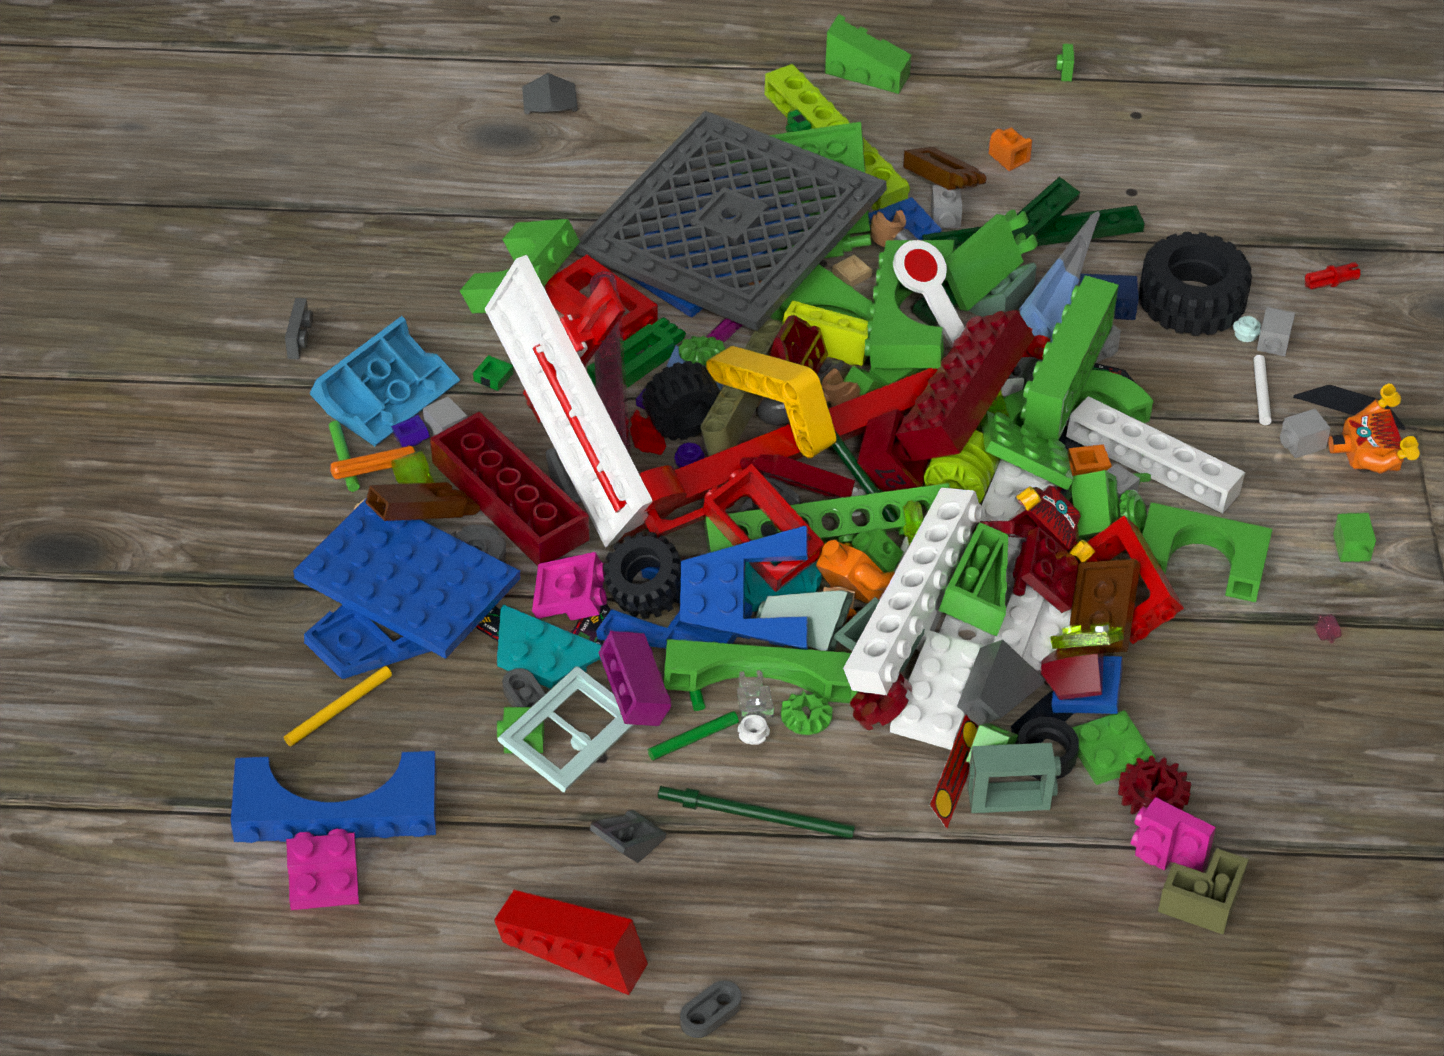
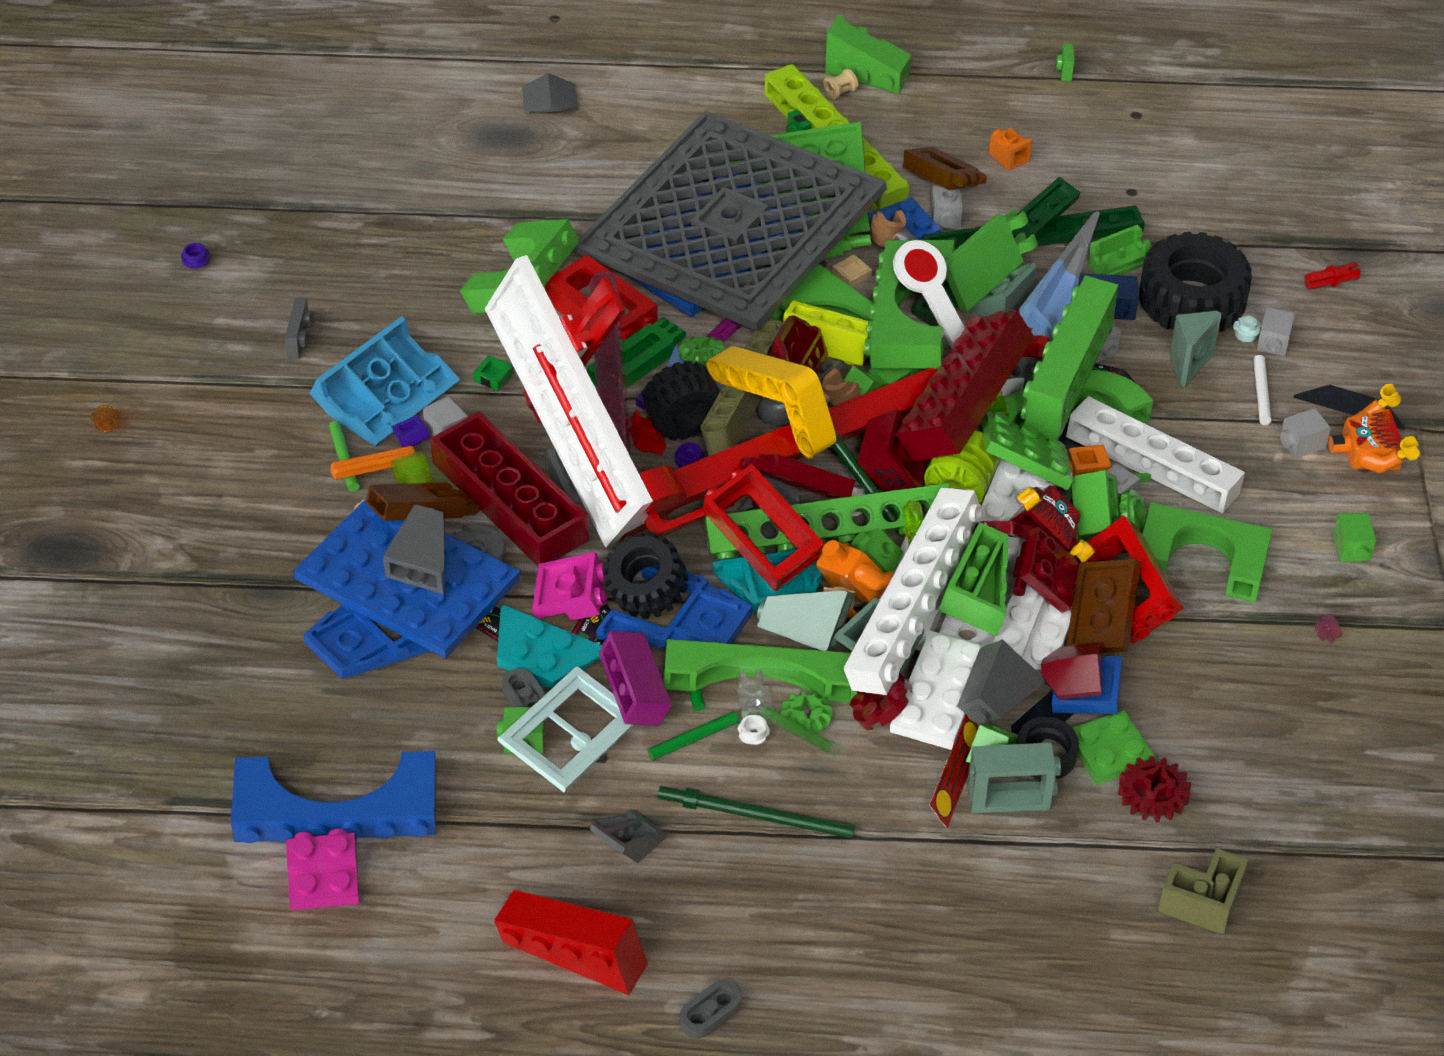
yellow bar [284,666,392,747] -> none
blue wing [680,526,808,650] -> none
clear neon green piece [1051,622,1124,649] -> none
dark pink plate [1131,797,1216,873] -> none
none -> clear orange plate [90,405,120,432]
none -> dark purple plate [181,243,210,269]
none -> dark grey slope [383,504,446,594]
none -> bright green piece [754,703,840,756]
none -> tan bush [823,68,858,100]
none -> bright green hinge [1088,225,1151,275]
none -> sand green slope [1169,311,1222,388]

